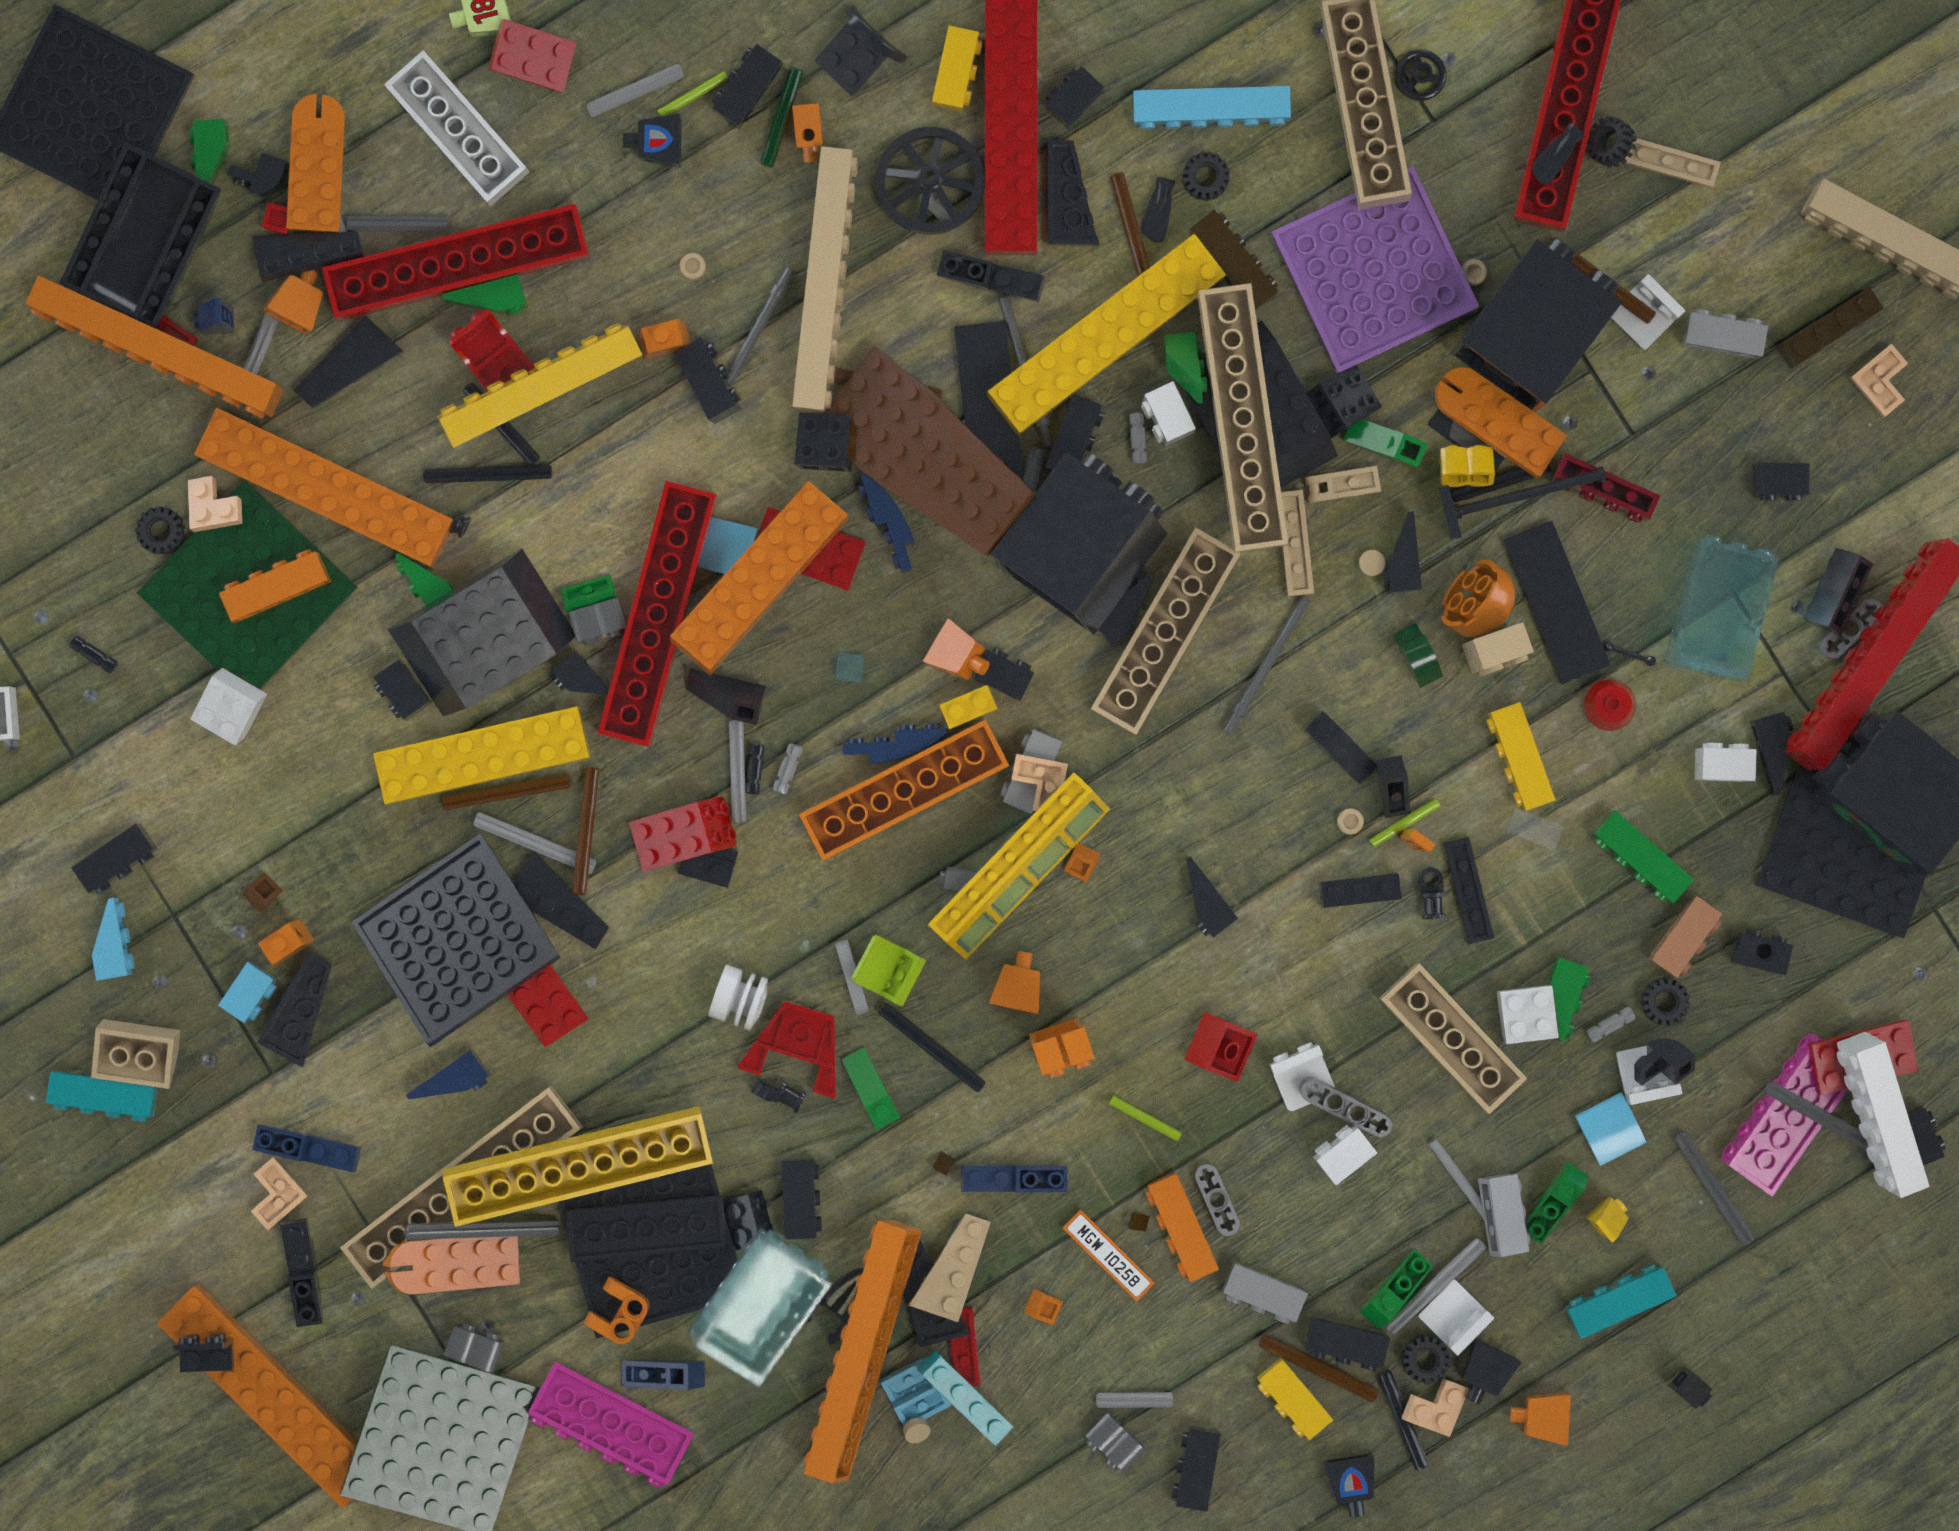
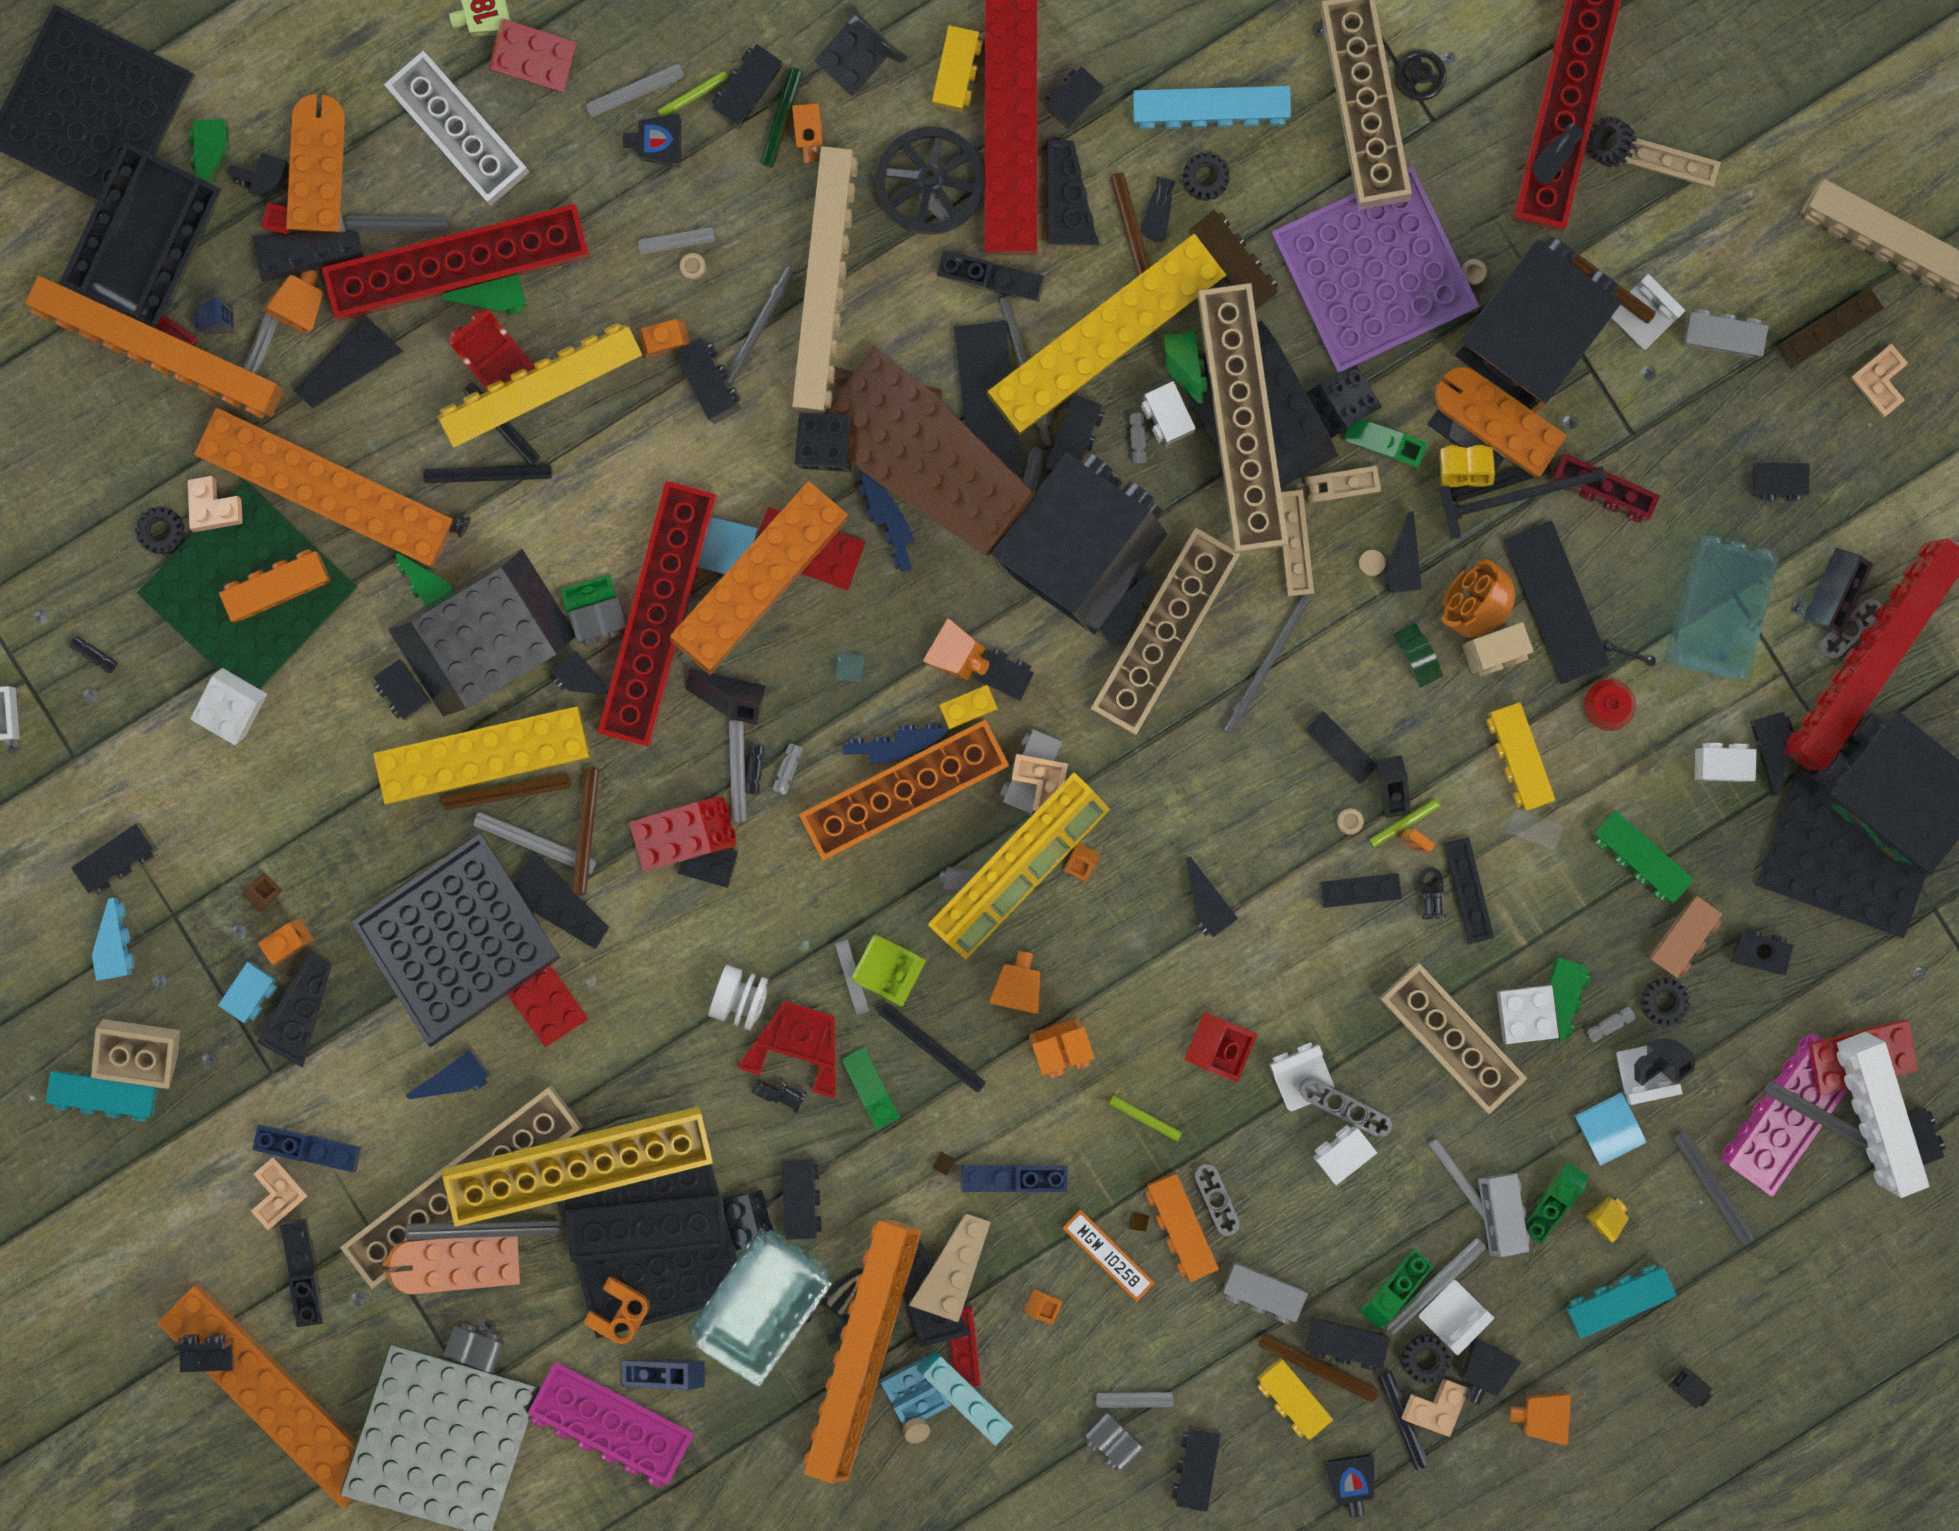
none -> light grey axle [638,227,715,254]

